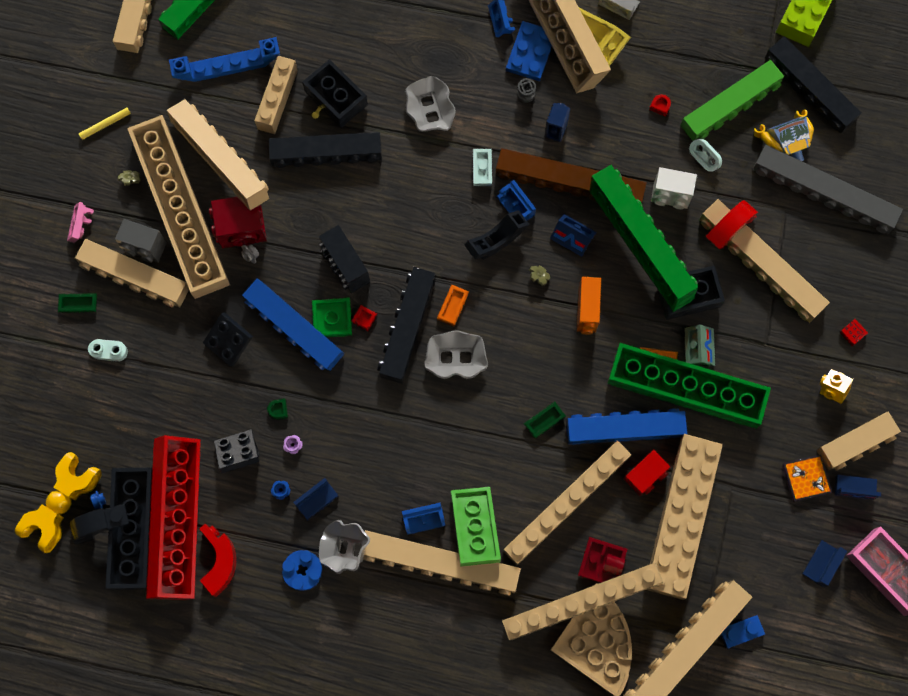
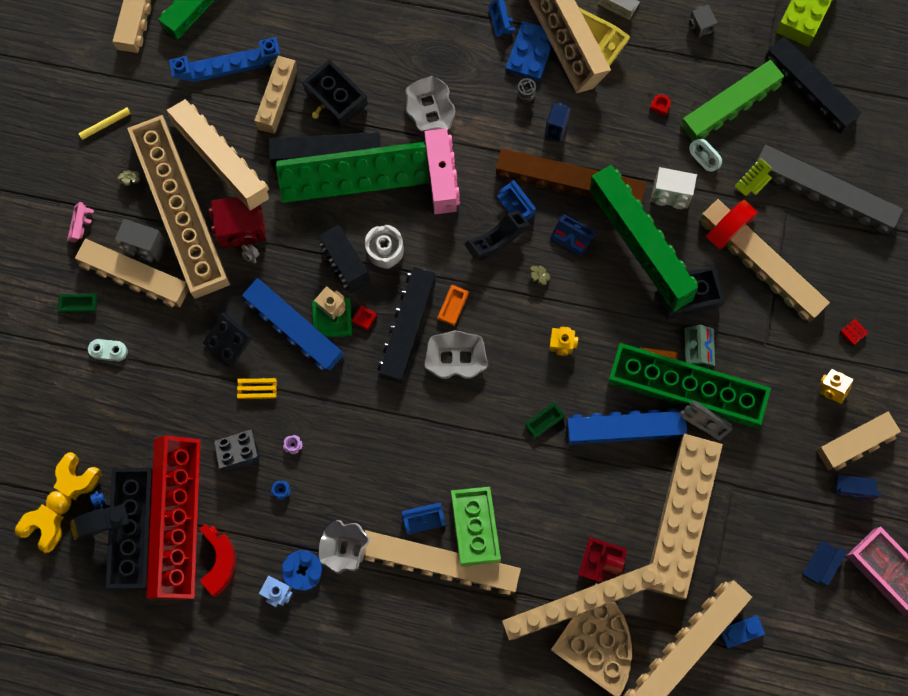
dark green tile [267,398,288,420] -> none
dark blue panel [293,478,339,520] -> none
light aqua plate [473,149,492,186] -> none
tan brick [503,441,631,566] -> none
orange brick [577,277,601,335] -> none
red brick [624,450,670,496] -> none
torso [754,110,814,161] -> none
tile [782,455,832,502] -> none
none -> yellow tile [237,378,277,399]
none -> light blue brick [259,576,293,607]
none -> green brick [276,142,431,203]
none -> tan brick [314,286,346,320]
none -> white brick [365,225,404,269]
none -> bright pink brick [425,128,460,214]
none -> yellow brick [549,327,578,356]
none -> dark grey hinge [679,400,733,441]
none -> dark grey brick [689,5,717,37]
none -> lime piece [735,158,772,196]

